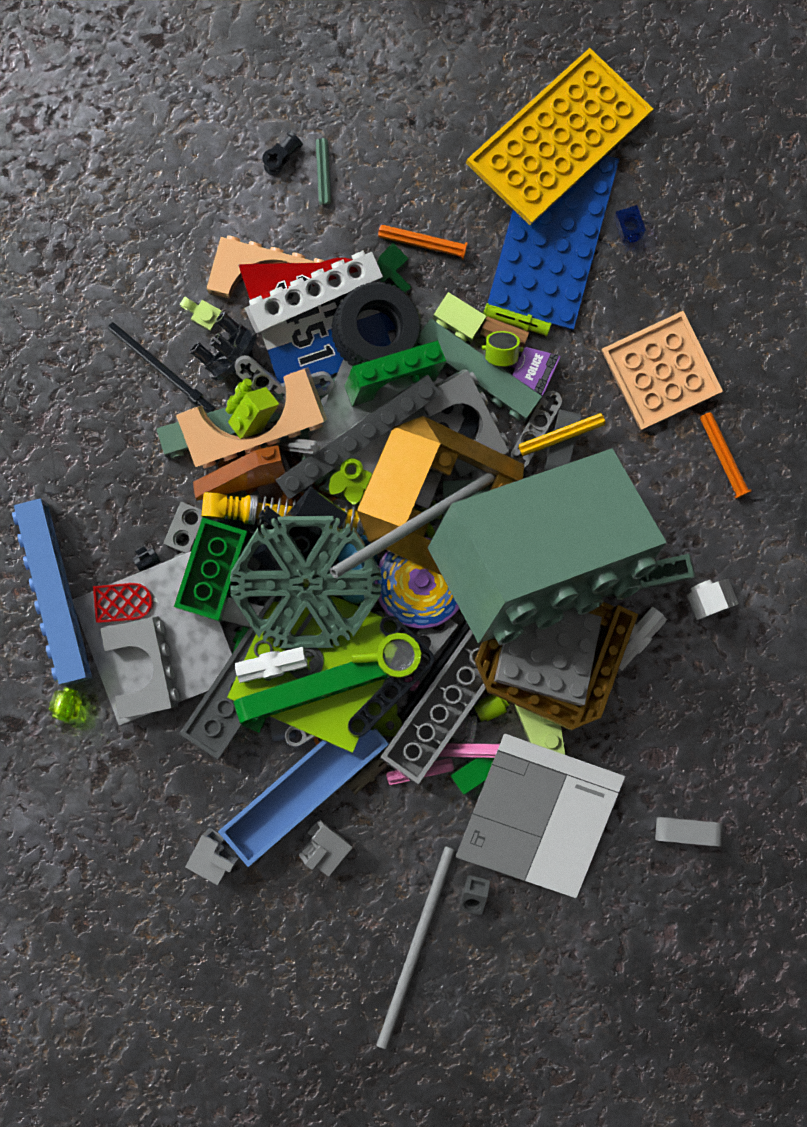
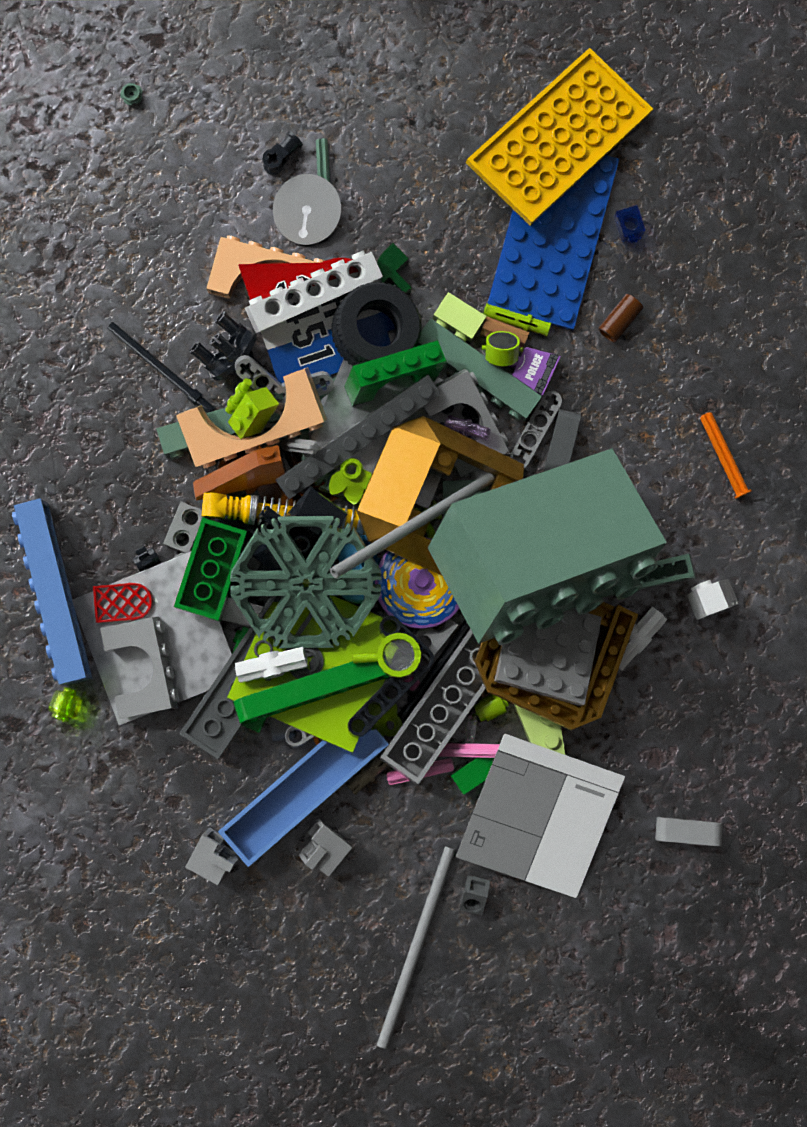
yellowish green plate [180,297,222,331] -> none
orange axle [378,225,468,260] -> none
yellow axle [519,413,606,456] -> none
light nougat plate [601,311,723,431] -> none
none -> sand green plate [120,83,142,105]
none -> light grey piece [273,174,341,245]
none -> clear purple axle [445,415,491,440]
none -> reddish brown pin [598,294,644,343]

